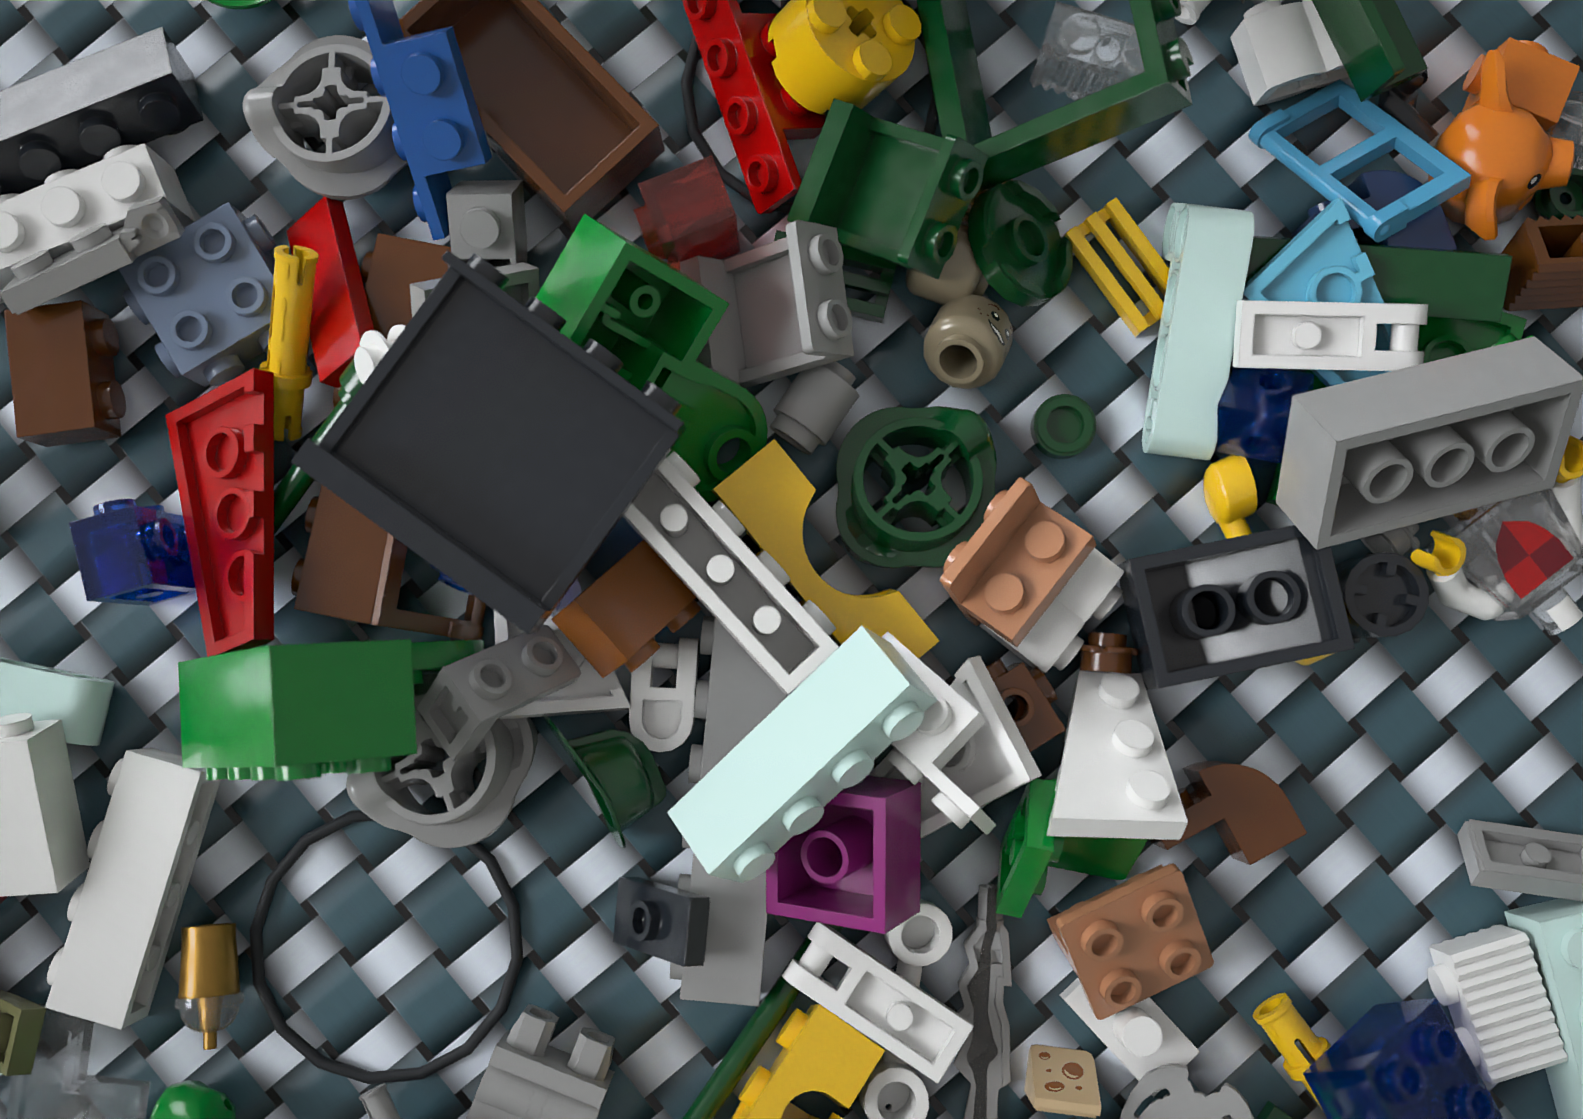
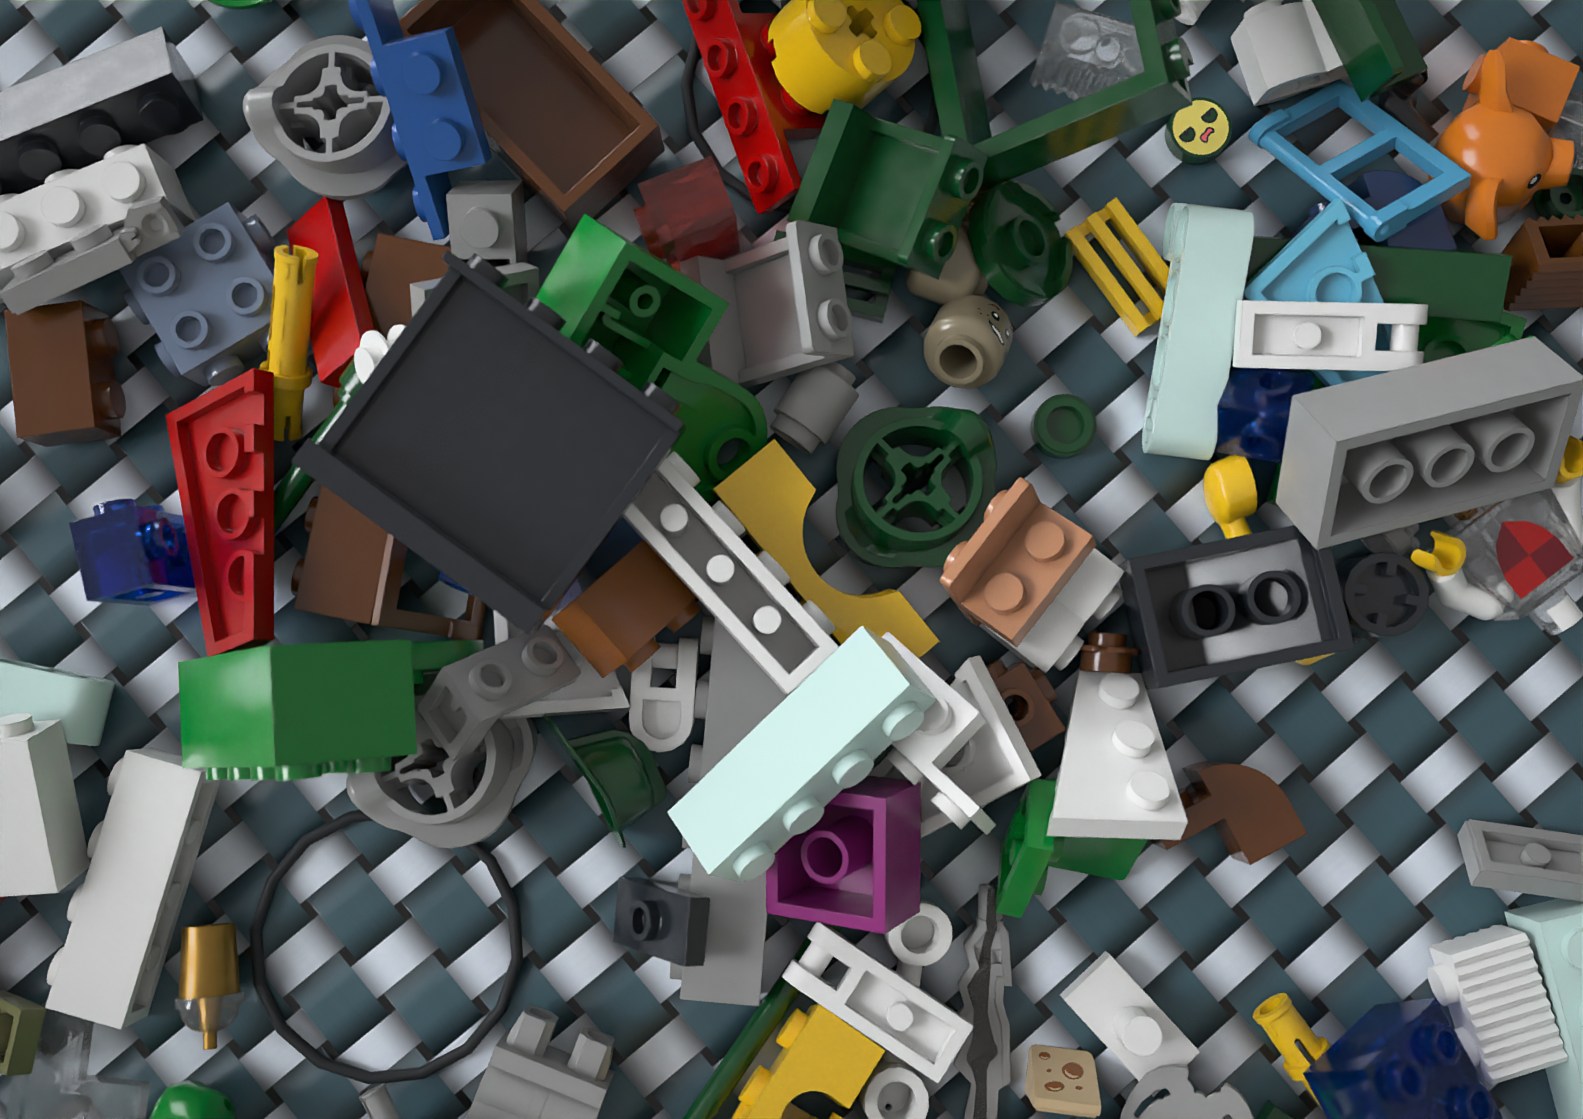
nougat bracket [1047,863,1214,1020] -> none
none -> tile [1165,97,1232,165]

